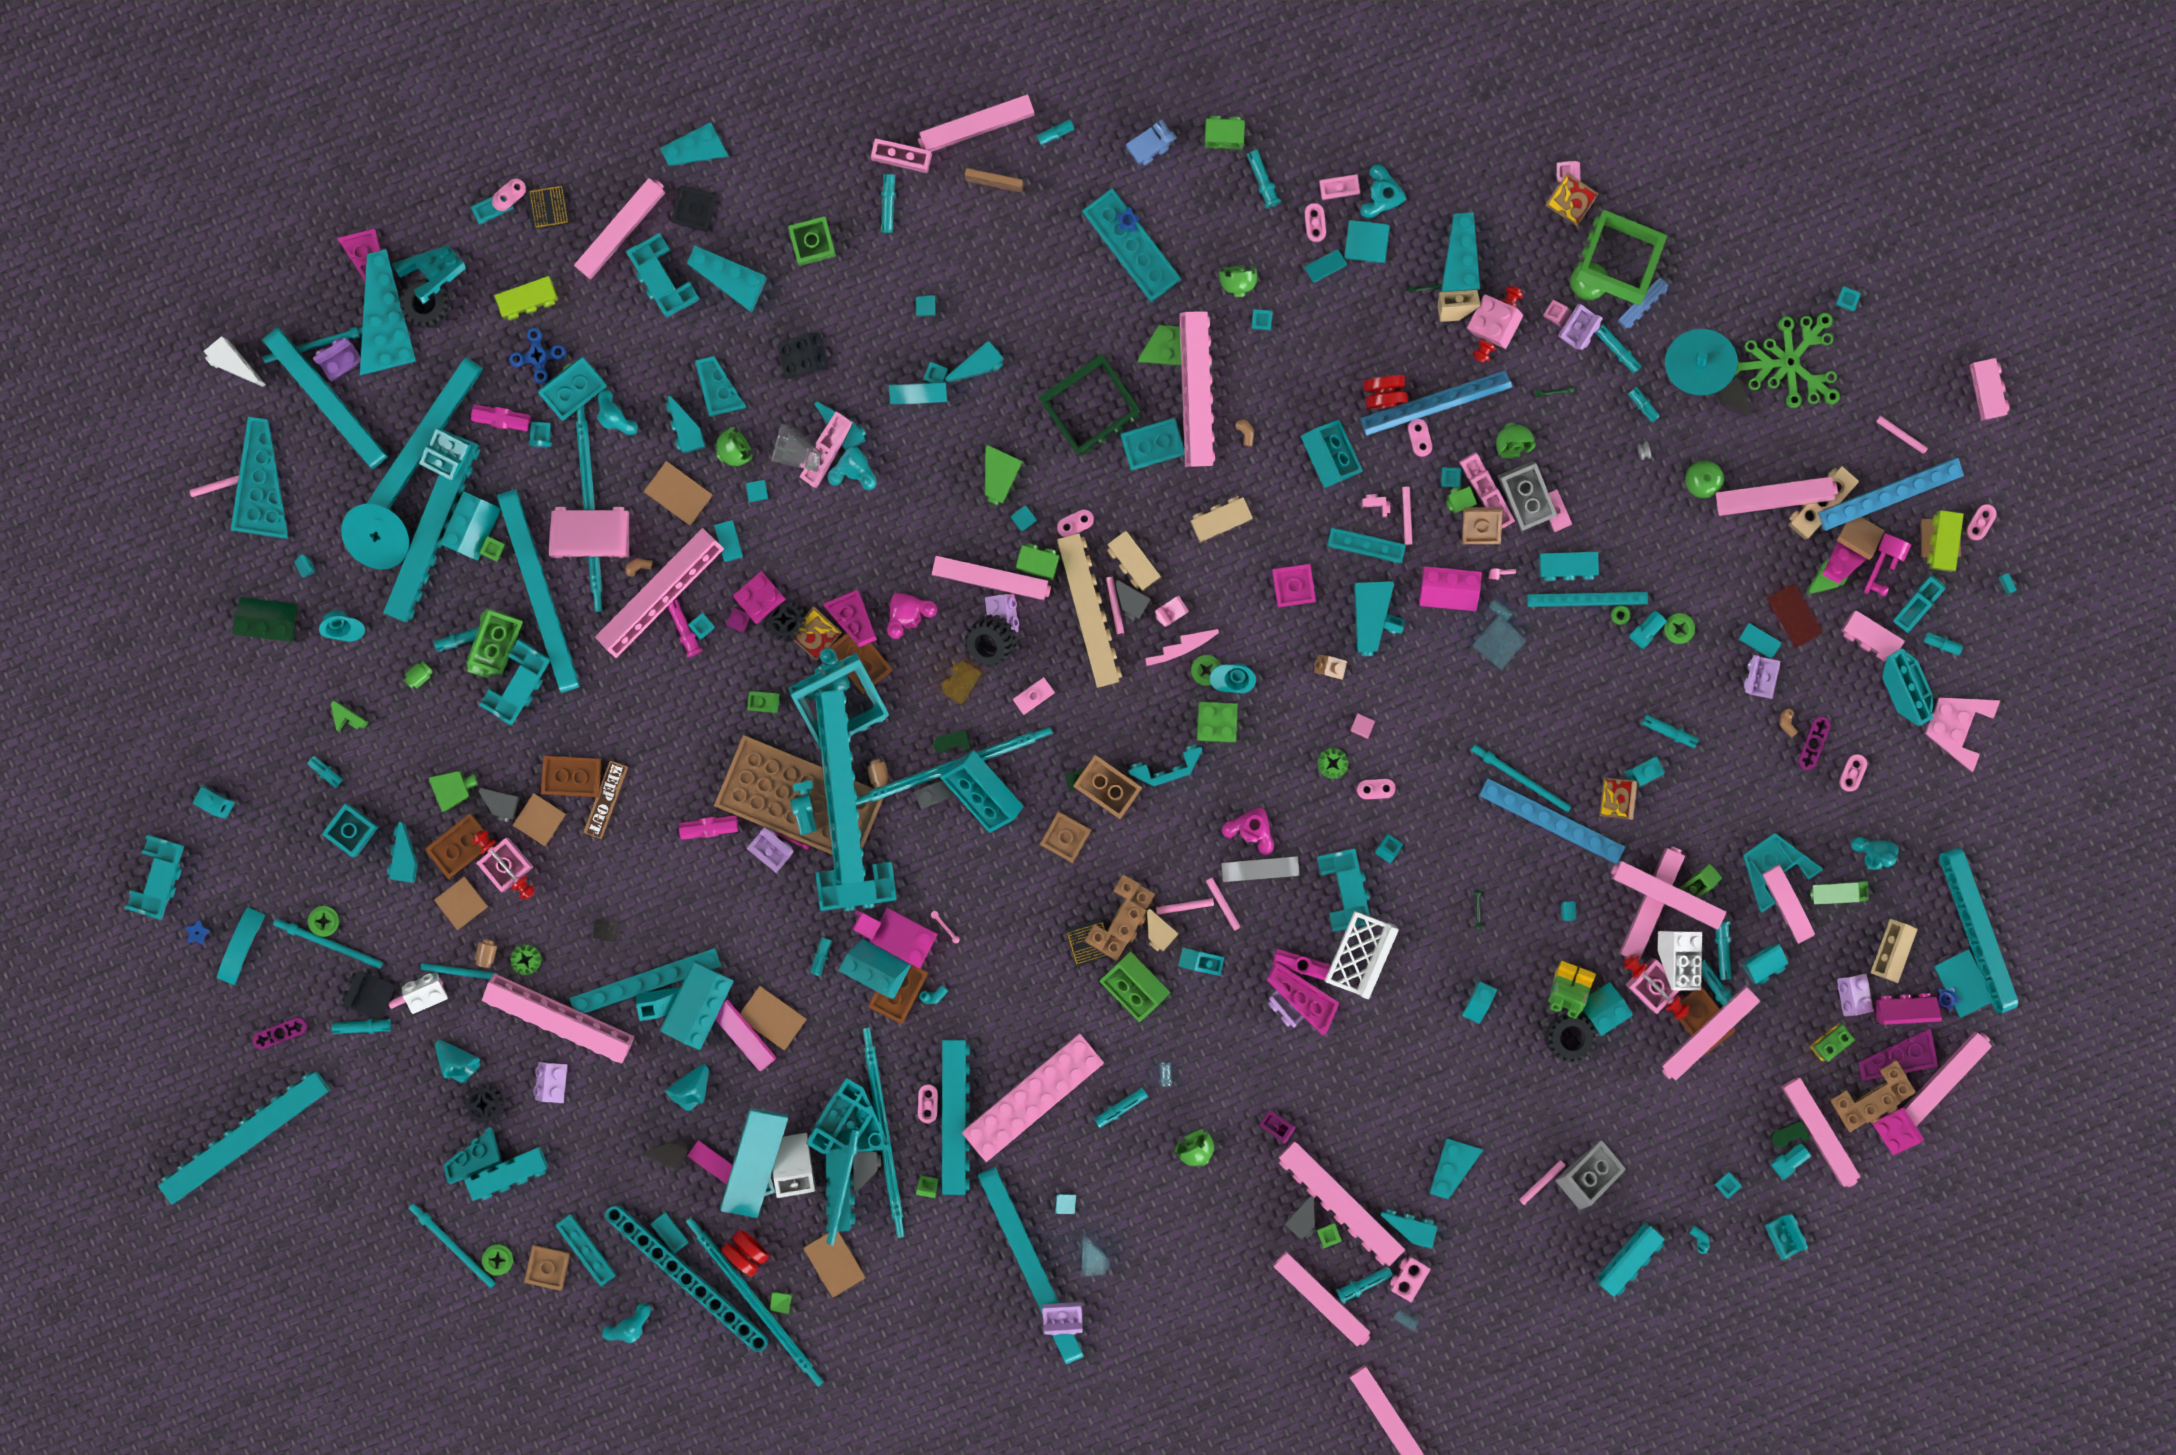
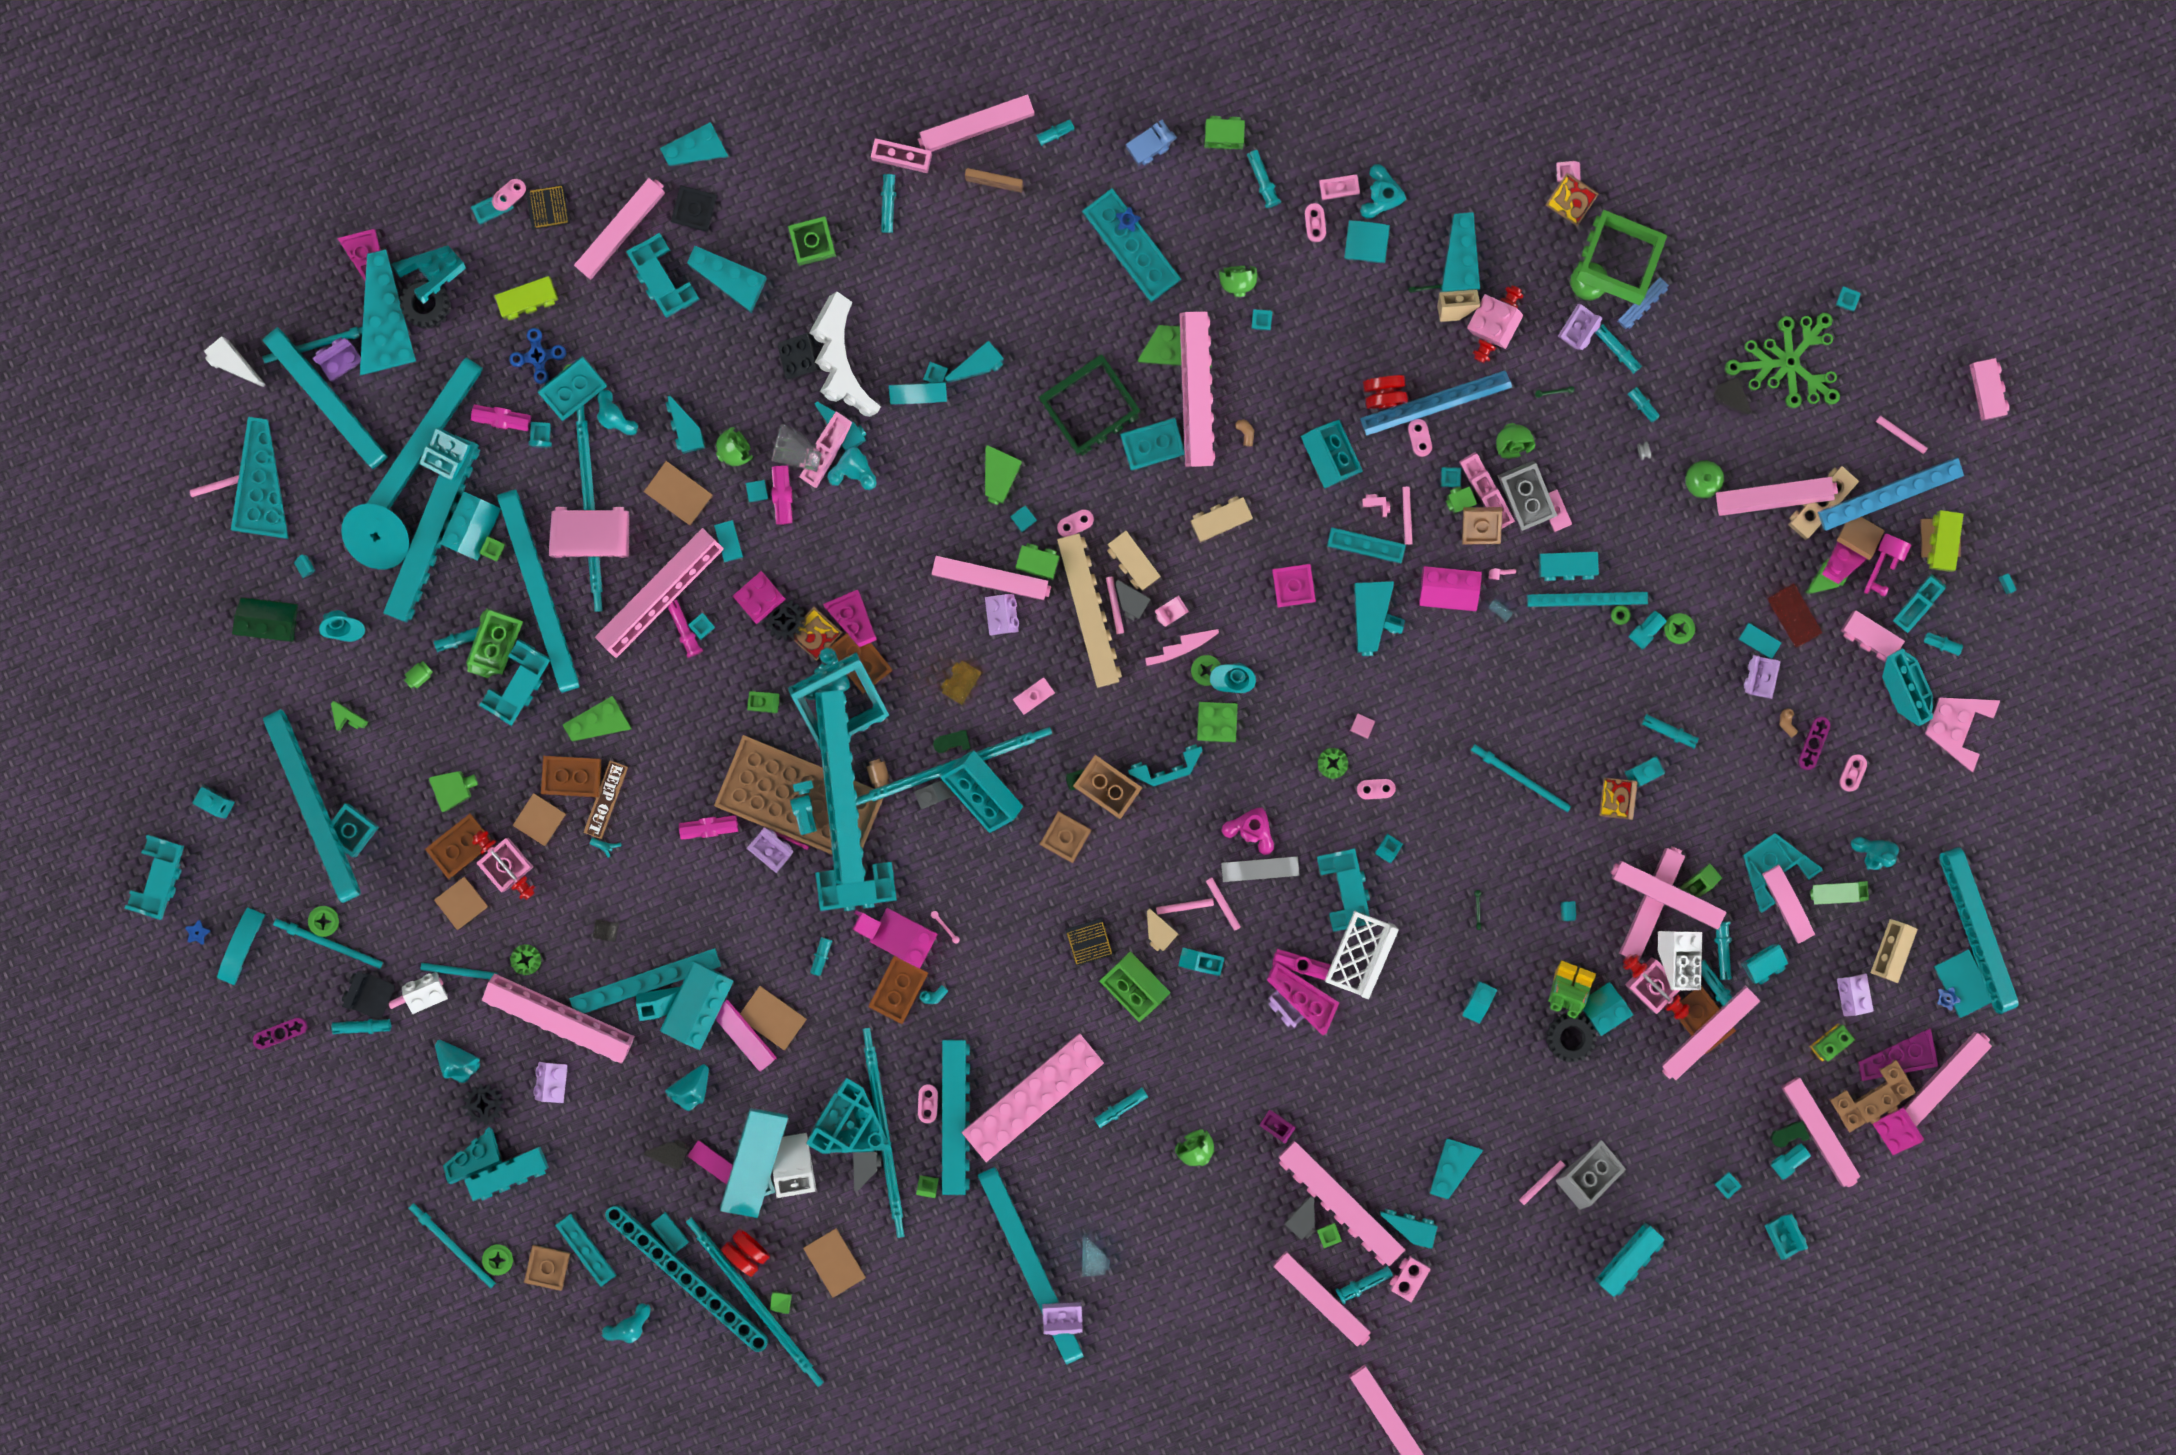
teal brick [158,1071,331,1205] -> none
teal axle [307,756,343,789] -> none
teal slope [387,822,418,883] -> none
medium nougat brick [475,938,497,968] -> none
dark grey slope [479,788,519,822] -> none
medium nougat arm [625,558,653,577] -> none
teal wing [695,356,747,417] -> none
magenta plate [726,607,751,633] -> none
teal bar [826,1130,860,1245] -> none
teal wedge [826,1152,855,1231] -> none
teal slope [838,939,911,999] -> none
dark pink head [887,592,938,639] -> none
teal slope [916,295,936,317] -> none
black tyre [964,614,1017,667] -> none
slope [1055,1193,1076,1214] -> none
medium nougat bracket [1084,875,1155,961] -> none
clear light blue pin [1158,1063,1173,1087] -> none
teal slope [1304,249,1347,284] -> none
bracket [1314,654,1347,680] -> none
clear light blue pin [1393,1309,1419,1331] -> none
clear light blue slope [1472,615,1526,670] -> none
dark azure plate [1479,778,1625,863] -> none
bright pink slope [1543,300,1572,328] -> none
teal piece [1665,329,1738,396] -> none
teal arm [1689,1225,1710,1254] -> none
dark pink slope [1875,993,1942,1024] -> none
bright pink plate [1966,504,1996,540] -> none
none -> teal beam [263,709,361,903]
none -> bright green wing [563,696,632,741]
none -> teal bar [590,837,621,857]
none -> dark pink piece [772,466,793,525]
none -> white arch [809,292,881,417]

